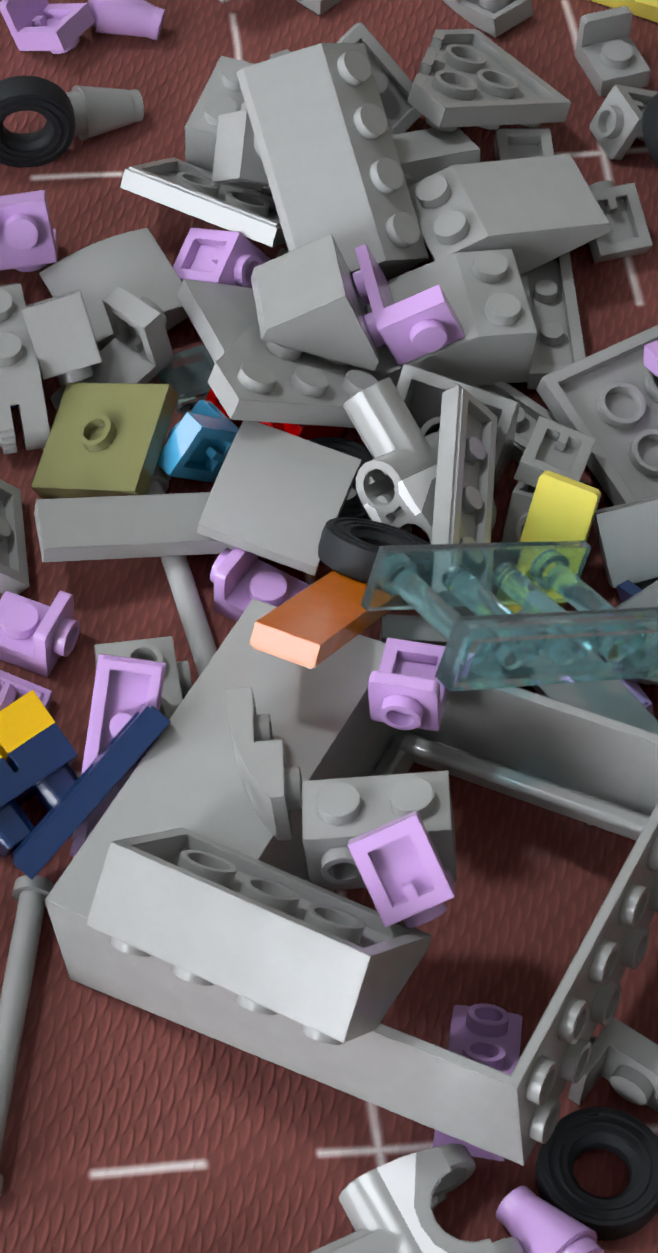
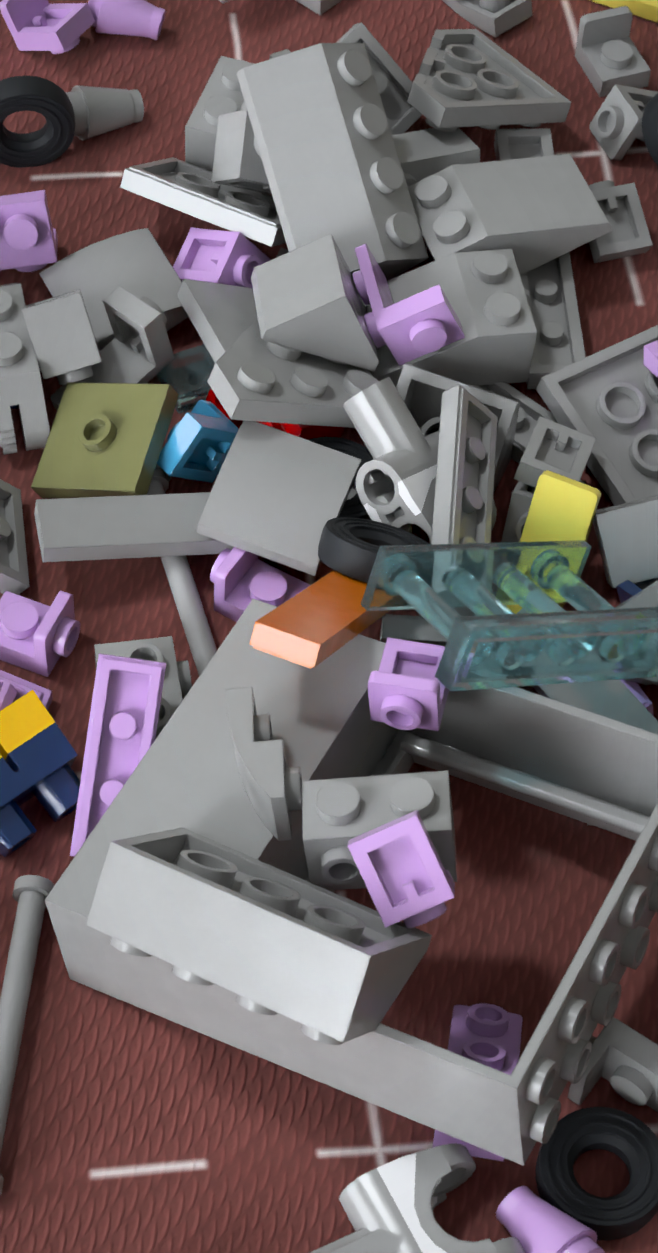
dark blue tile [13,703,171,879] -> none

